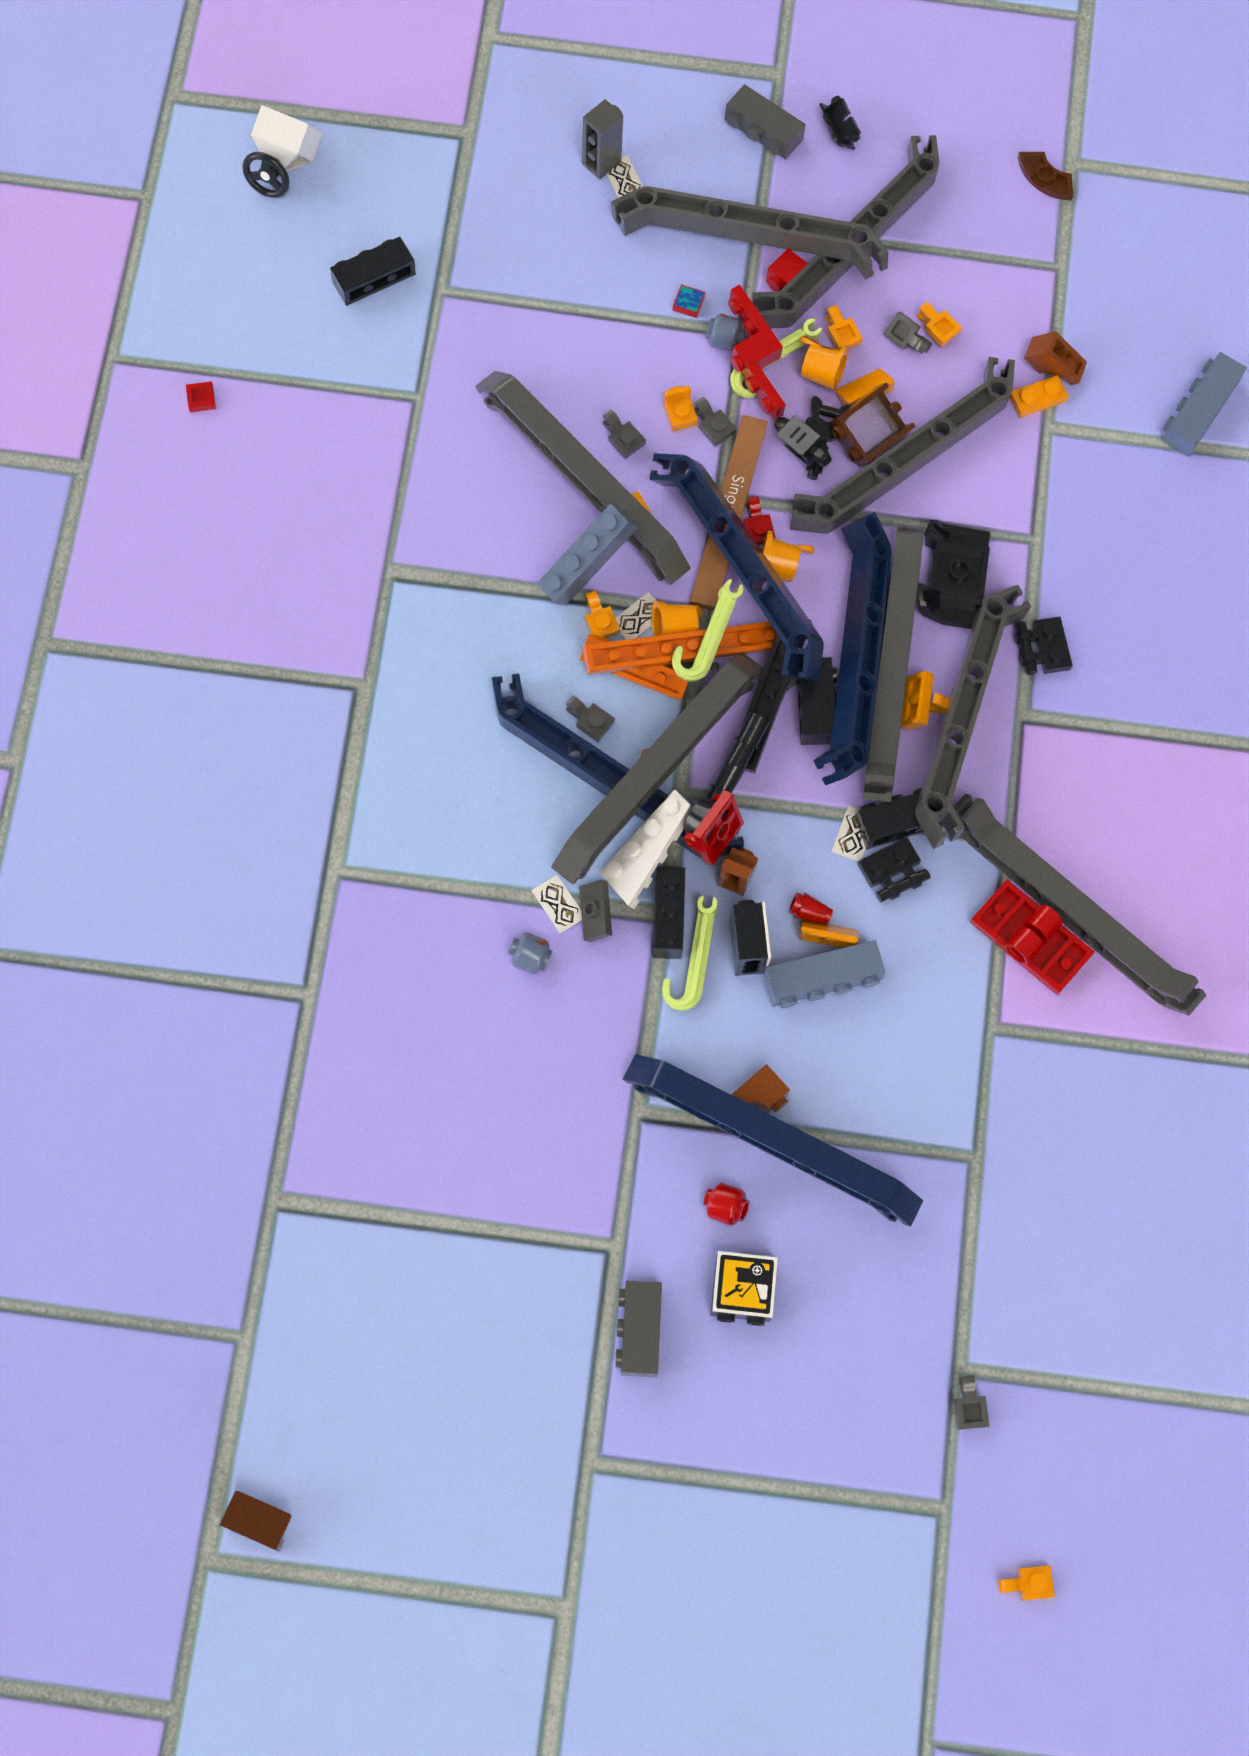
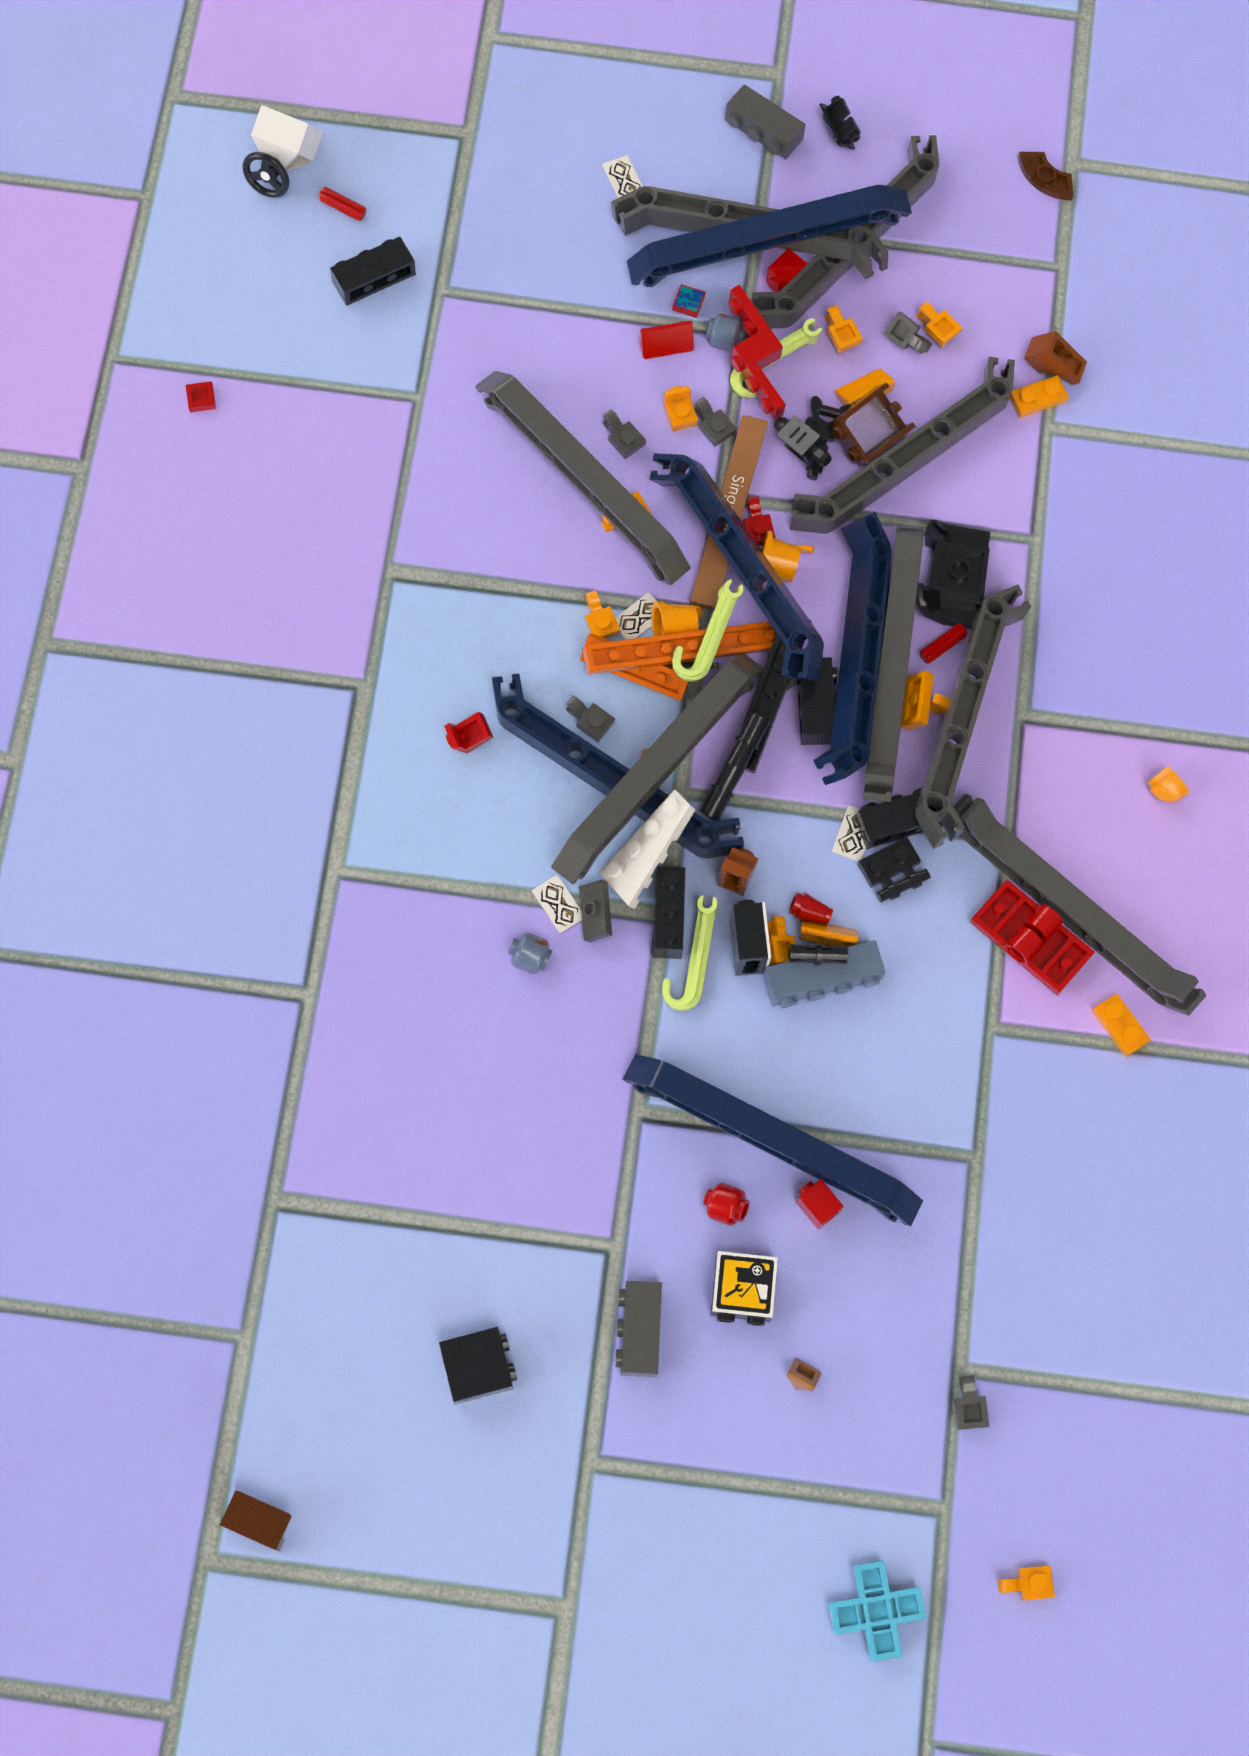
sand blue brick [537,503,639,605] -> none
dark grey brick [582,99,623,179] -> none
red piece [684,790,744,866] -> none
dark orange arch [731,1064,790,1113] -> none
light orange hat [800,335,849,391] -> none
black plate [1015,616,1073,675] -> none
sand blue brick [1162,352,1247,457] -> none
none -> red axle [318,187,366,221]
none -> black piece [439,1326,517,1405]
none -> red bracket [444,712,494,754]
none -> dark blue piece [627,185,912,287]
none -> red slope [639,320,694,359]
none -> light orange plate [767,916,795,966]
none -> medium nougat slope [787,1358,822,1391]
none -> black pin [788,943,848,966]
none -> red brick [796,1179,844,1230]
none -> medium azure plate [828,1560,927,1662]
none -> red axle [919,623,968,664]
none -> light orange plate [1092,993,1151,1057]
none -> light orange piece [1147,766,1189,802]

